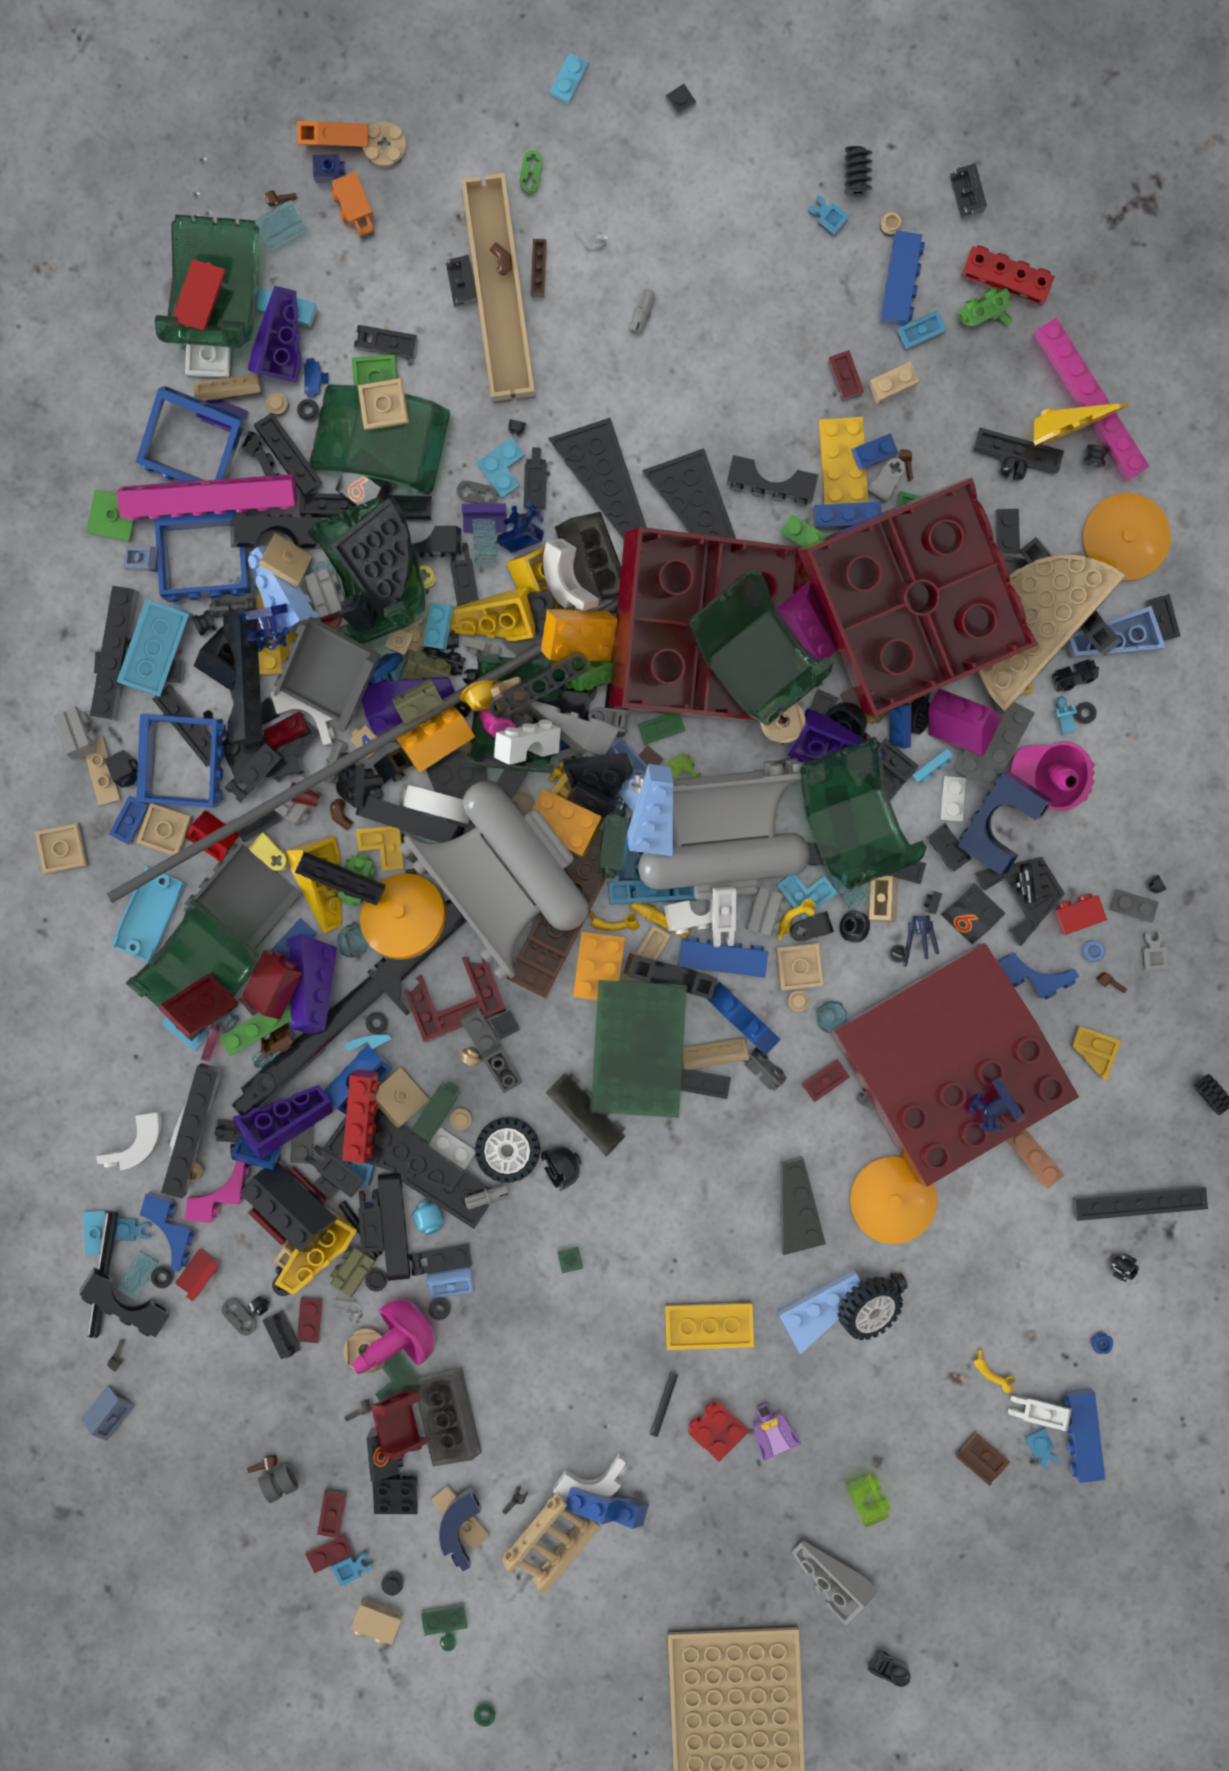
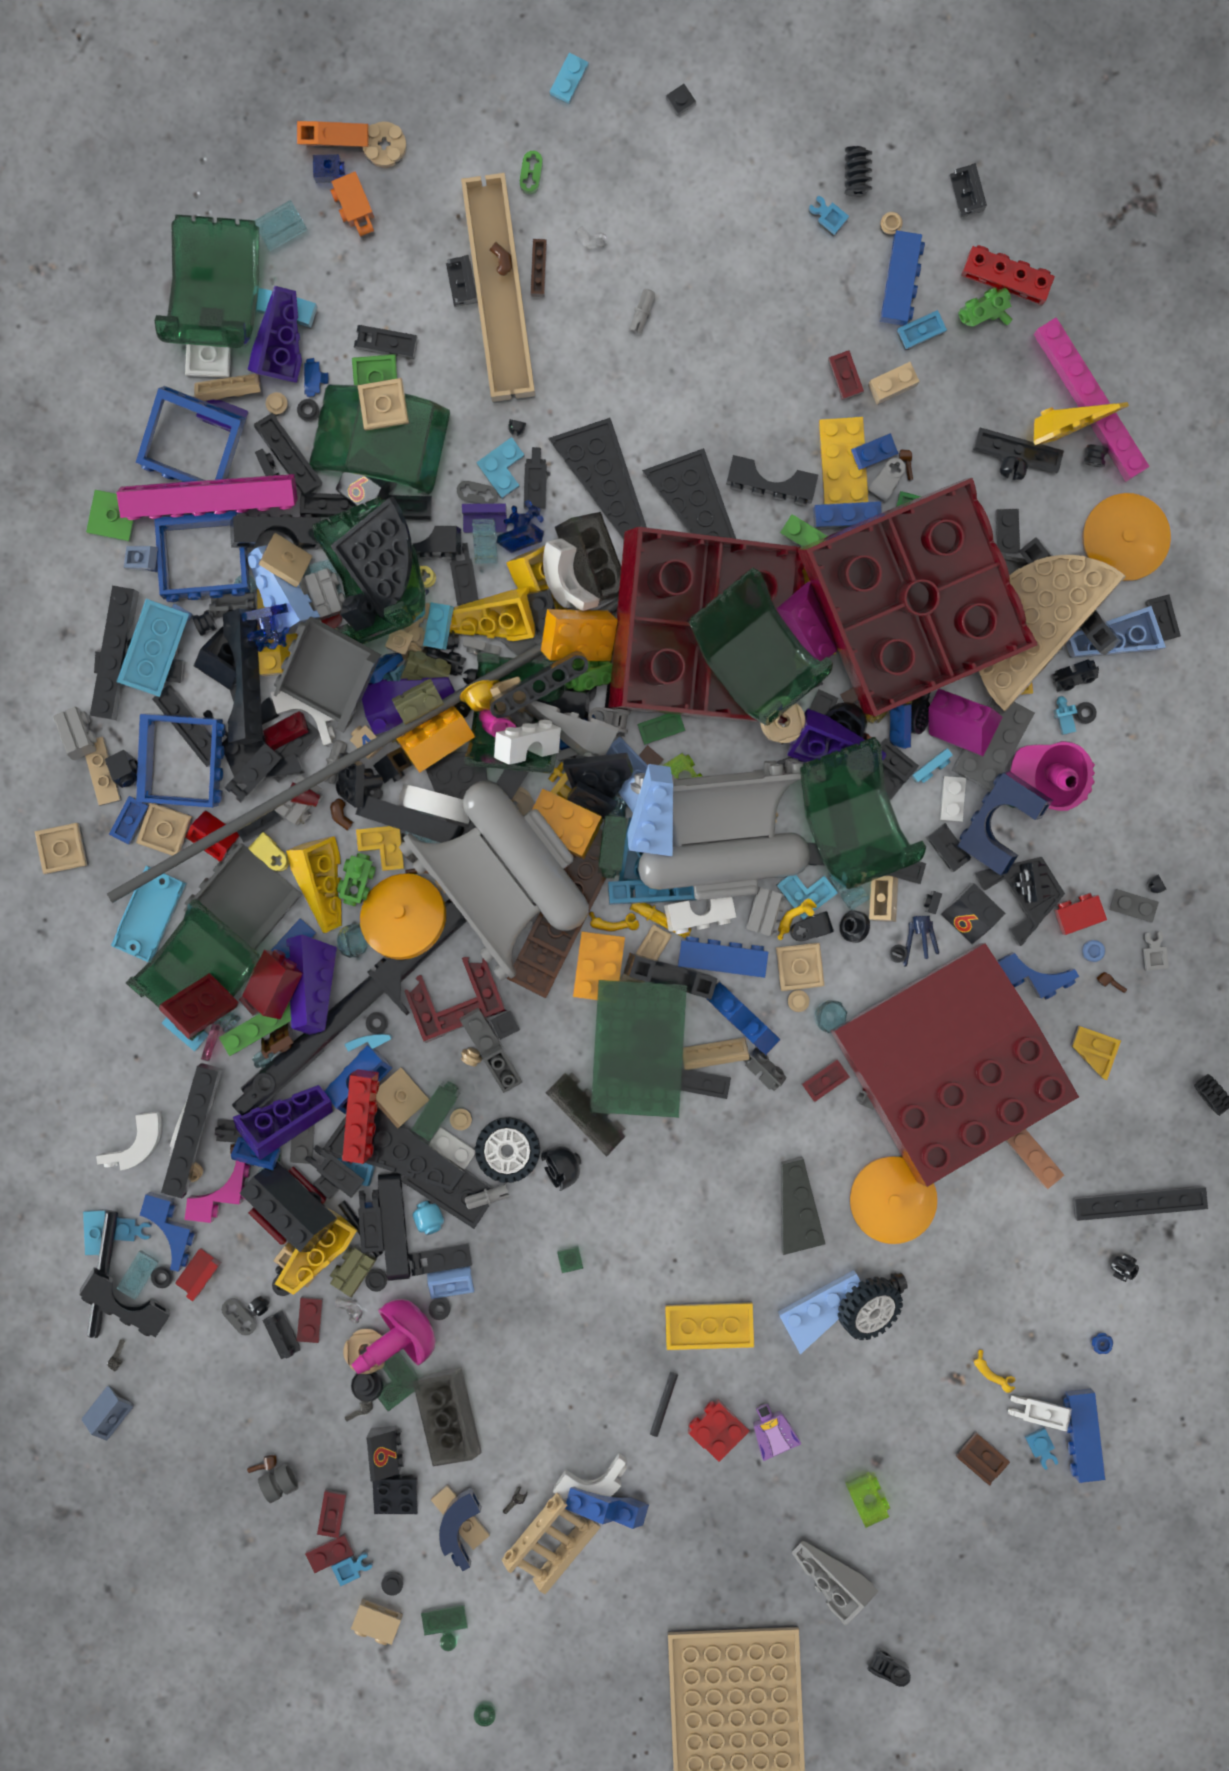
red piece [171,259,226,332] -> none
black plate [239,431,262,456] -> none
reddish brown hand [265,190,297,207] -> none
black plate [295,852,386,906] -> none
dark red panel [371,1390,430,1460] -> none
white hinge [712,887,736,947] -> none
clear blue piece [969,1077,1025,1132] -> none
none -> black plate [351,1371,384,1402]

